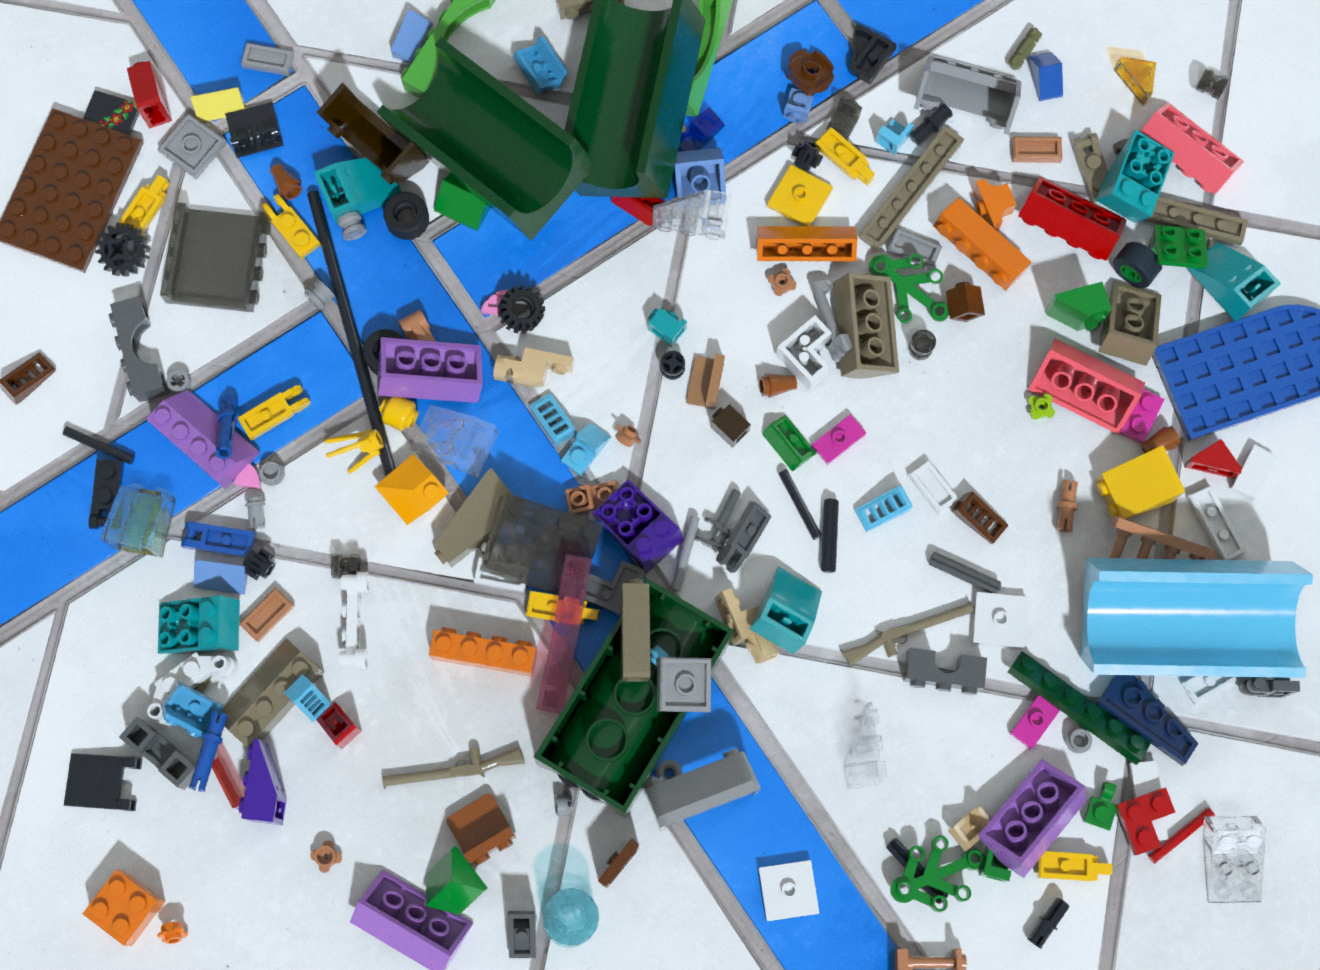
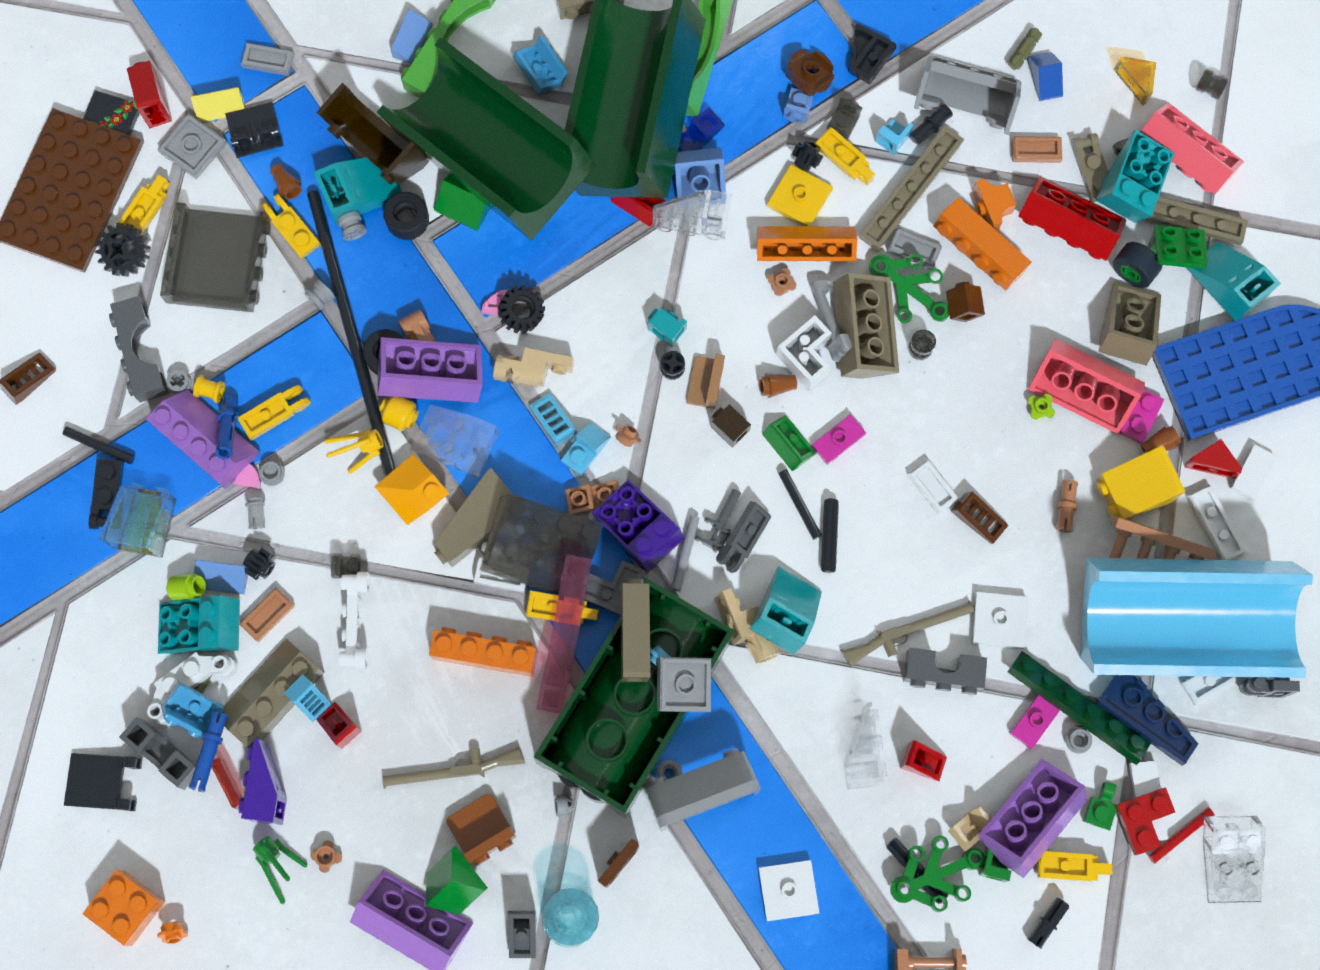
blue plate [180,521,256,557] -> none
medium azure slope [854,485,913,532] -> none
dark grey axle [928,552,1001,594] -> none
green slope [1045,282,1112,332] -> none
none -> lime brick [166,574,206,601]
none -> yellow bush [193,375,226,403]
none -> green plant [253,836,308,904]
none -> red slope [901,740,947,781]

